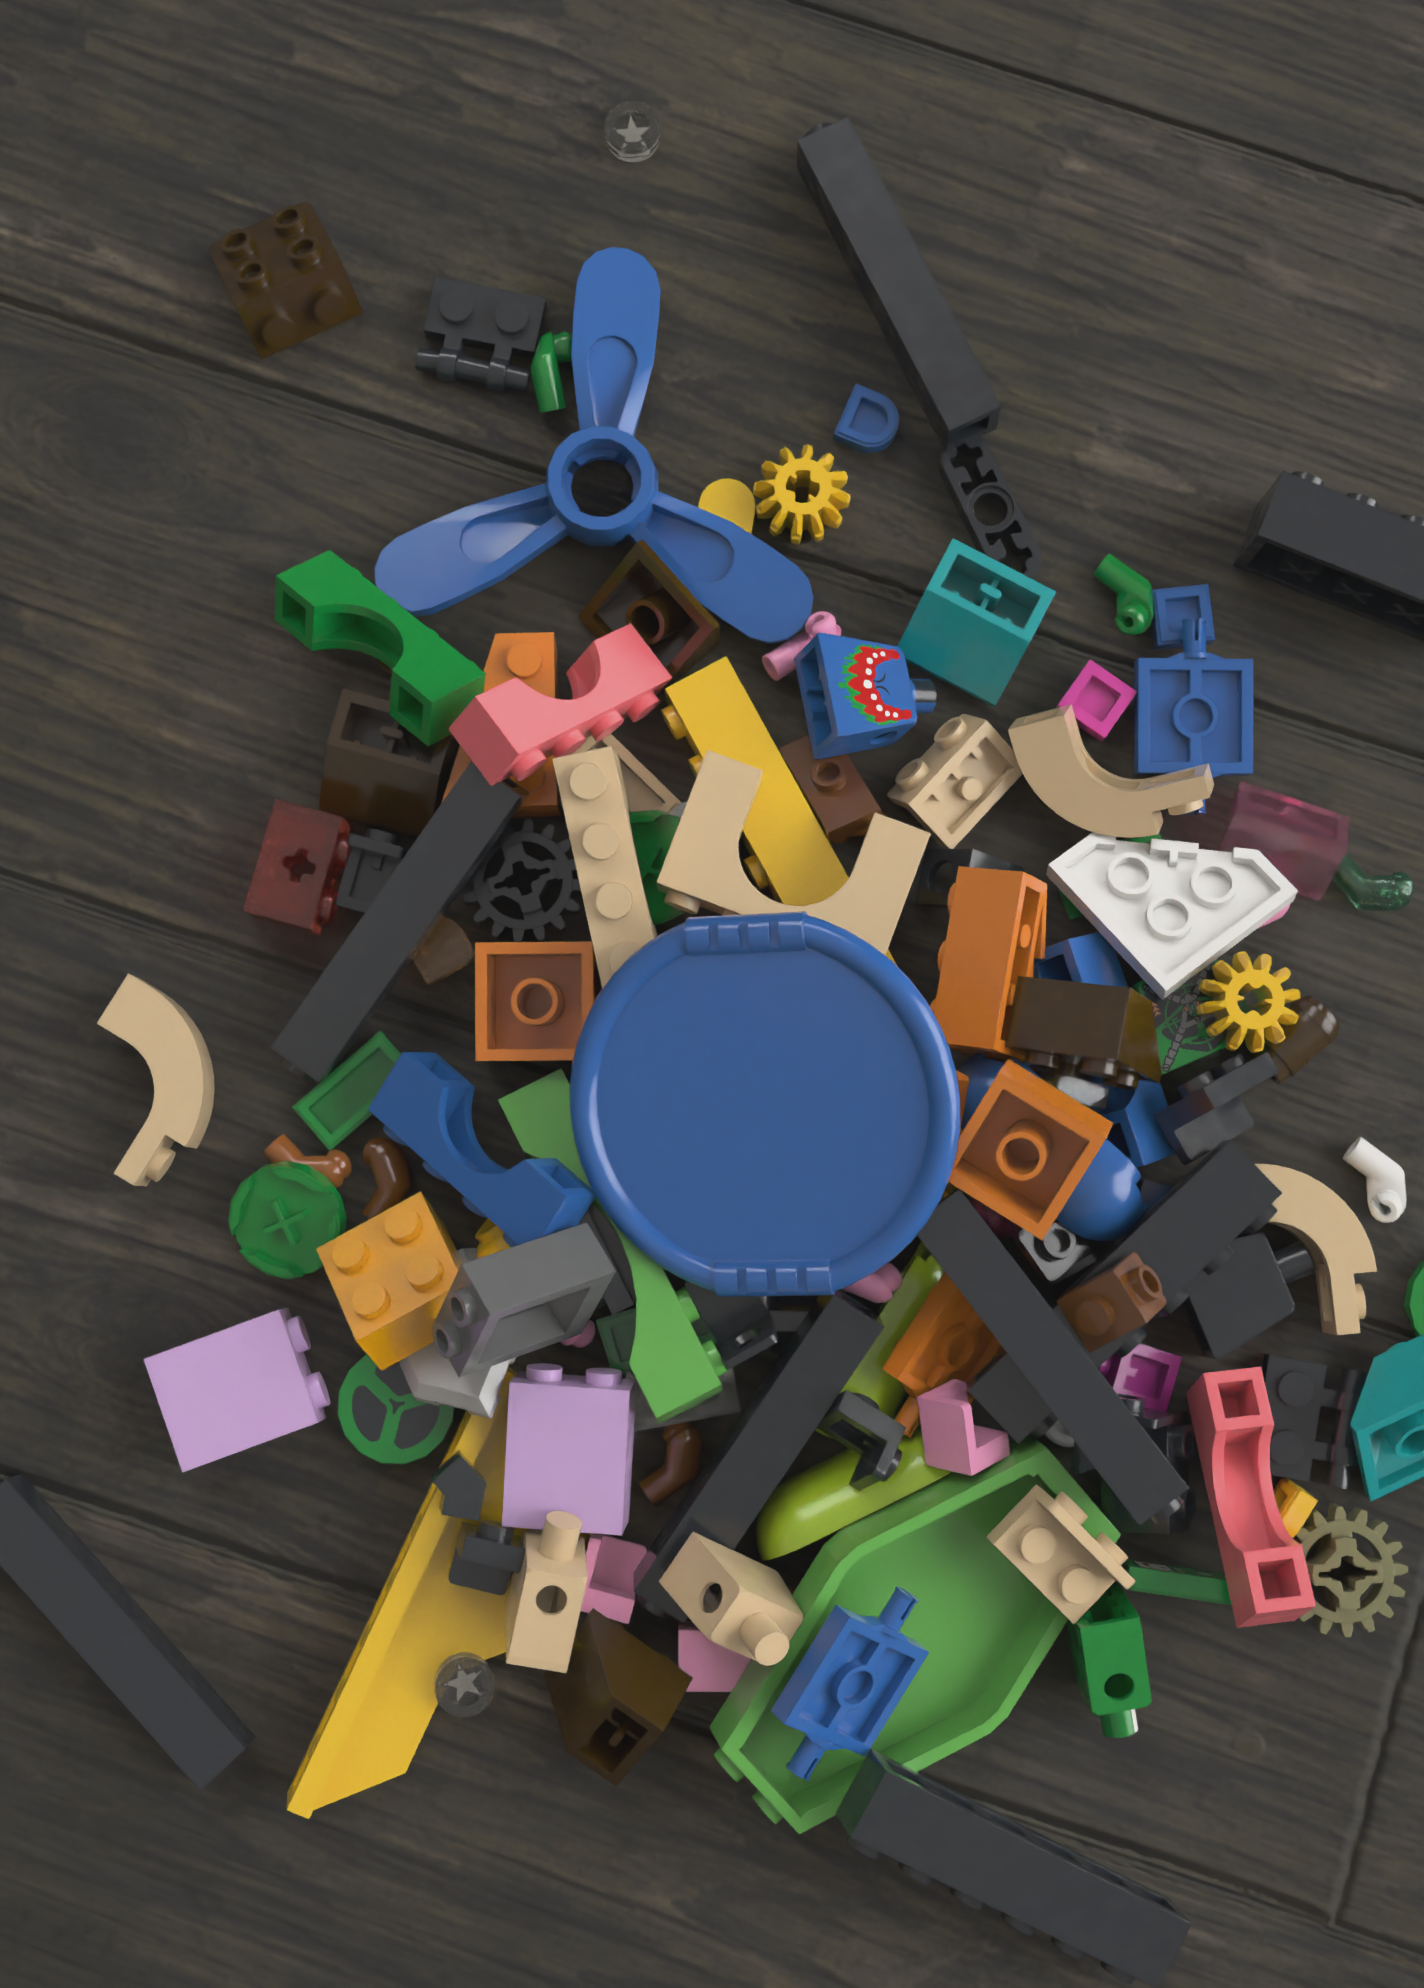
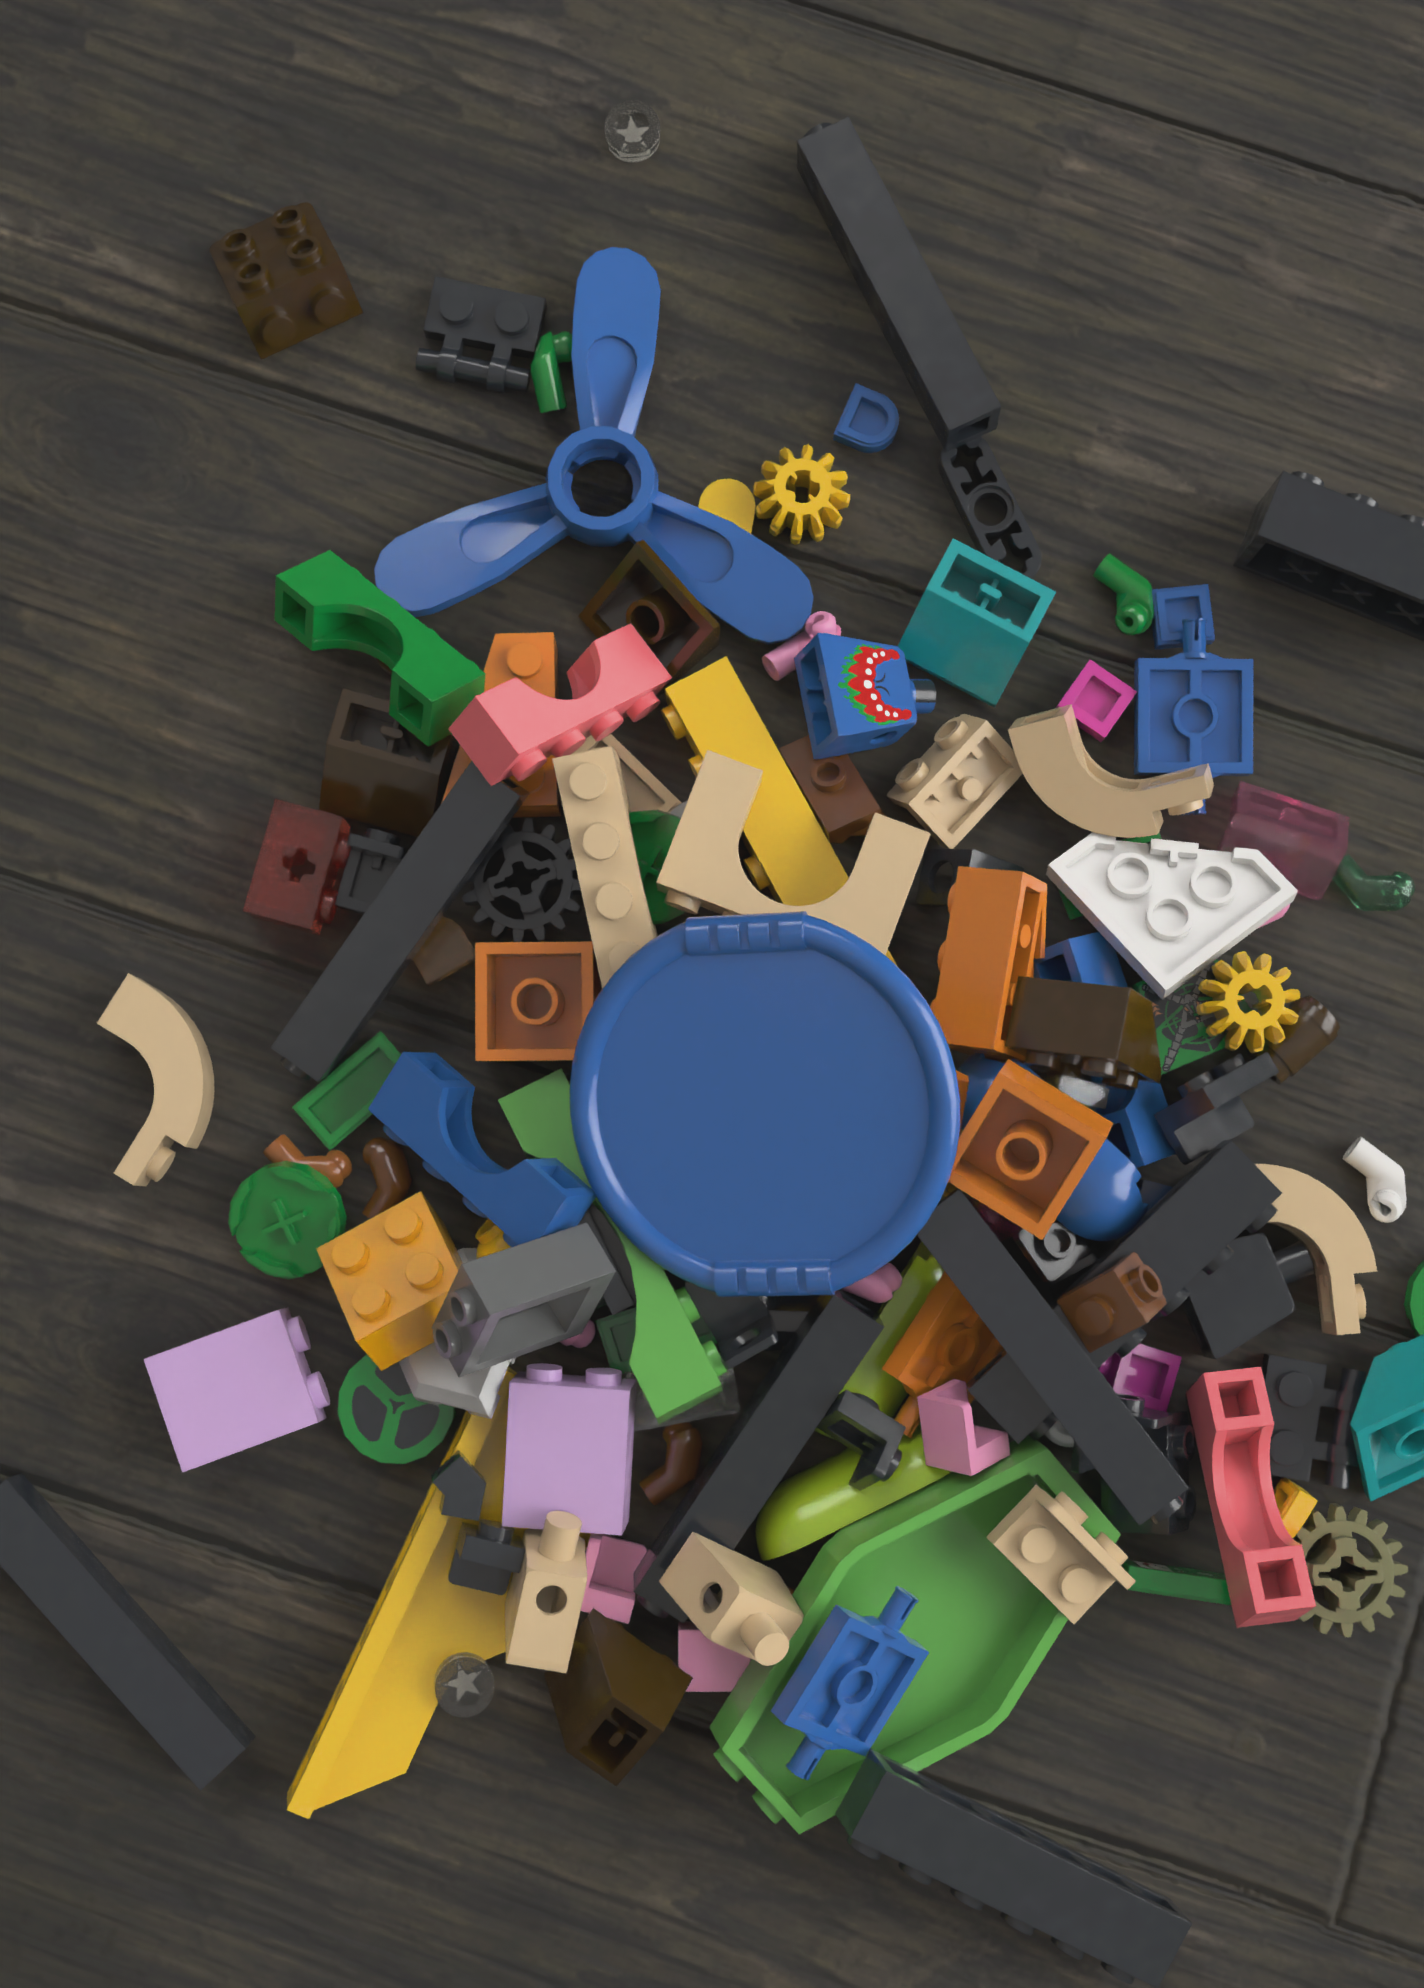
green torso [1065,1581,1152,1738] -> none

